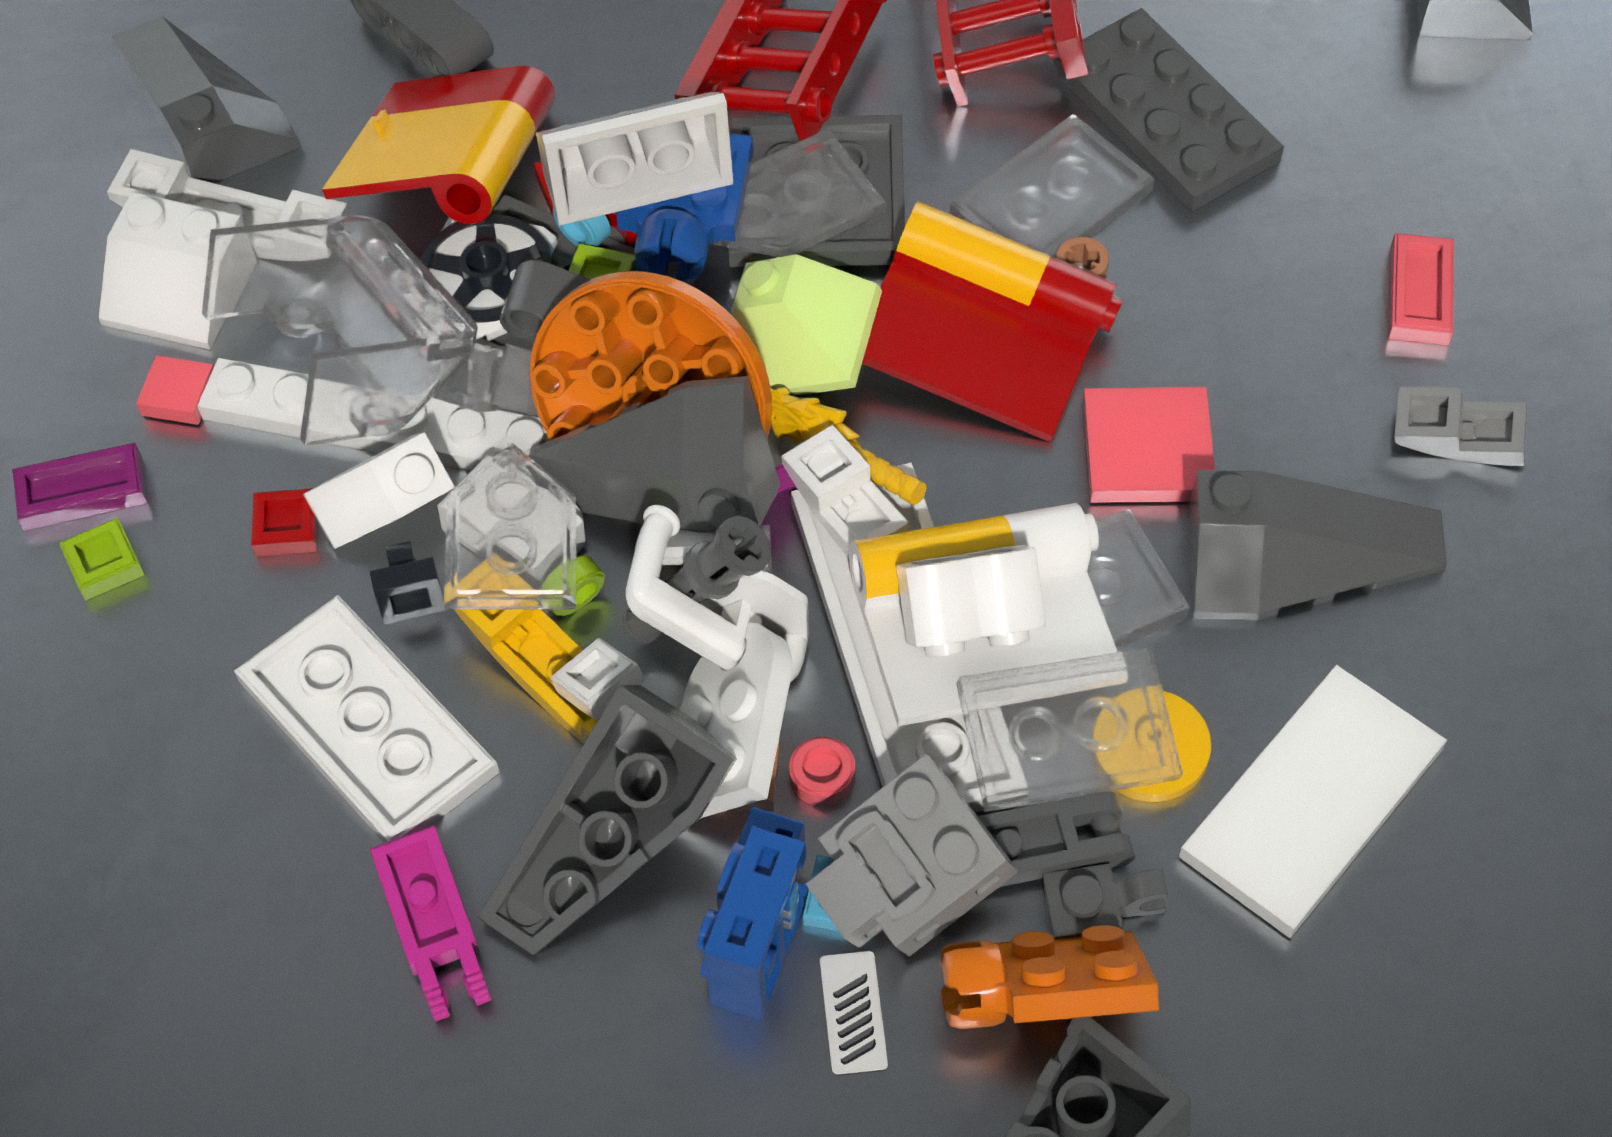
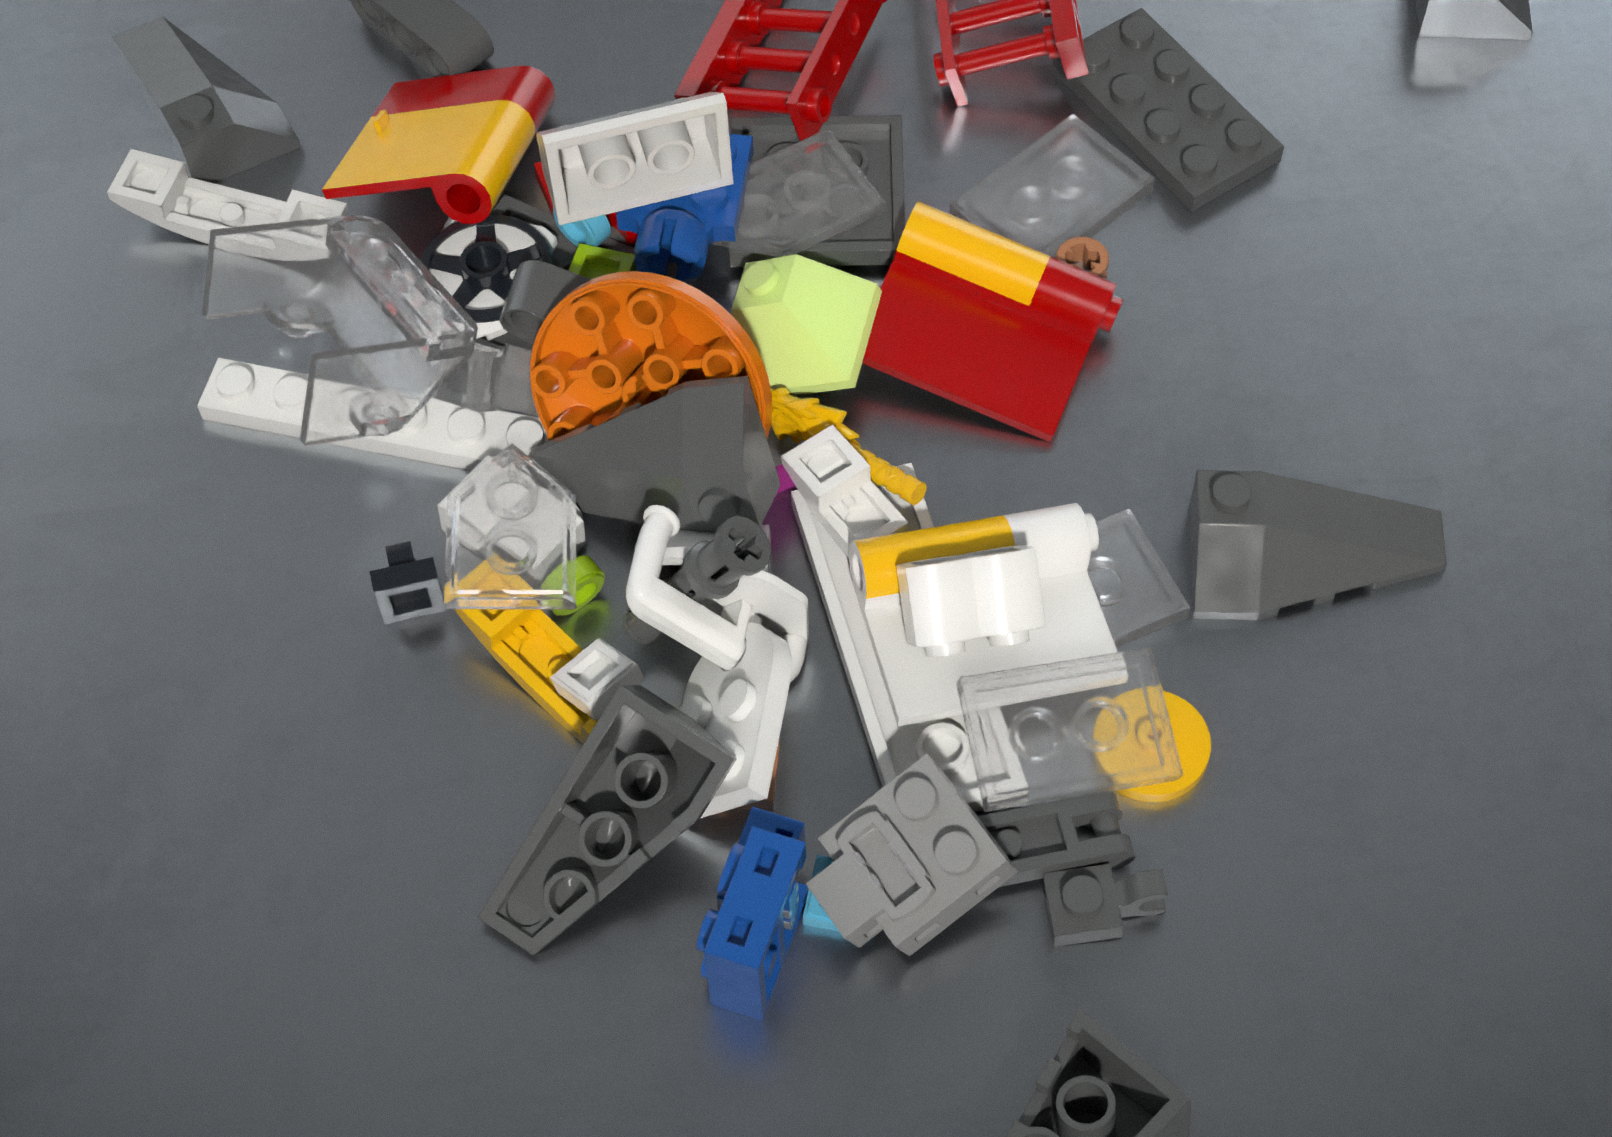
magenta tile [12,442,147,531] -> none
lime tile [59,517,145,601] -> none
white slope [99,192,255,350] -> none
coral tile [136,355,214,425] -> none
white tile [234,595,500,843] -> none
red tile [251,488,319,557] -> none
white slope [303,432,455,549] -> none
dark pink hinge [370,825,491,1022] -> none
coral tile [789,737,856,807] -> none
white sticker [820,951,888,1075] -> none
orange plate [939,925,1159,1029] -> none
coral tile [1083,387,1215,503] -> none
white tile [1179,665,1447,938] -> none
coral tile [1388,233,1454,346] -> none
light grey slope [1395,386,1527,466] -> none

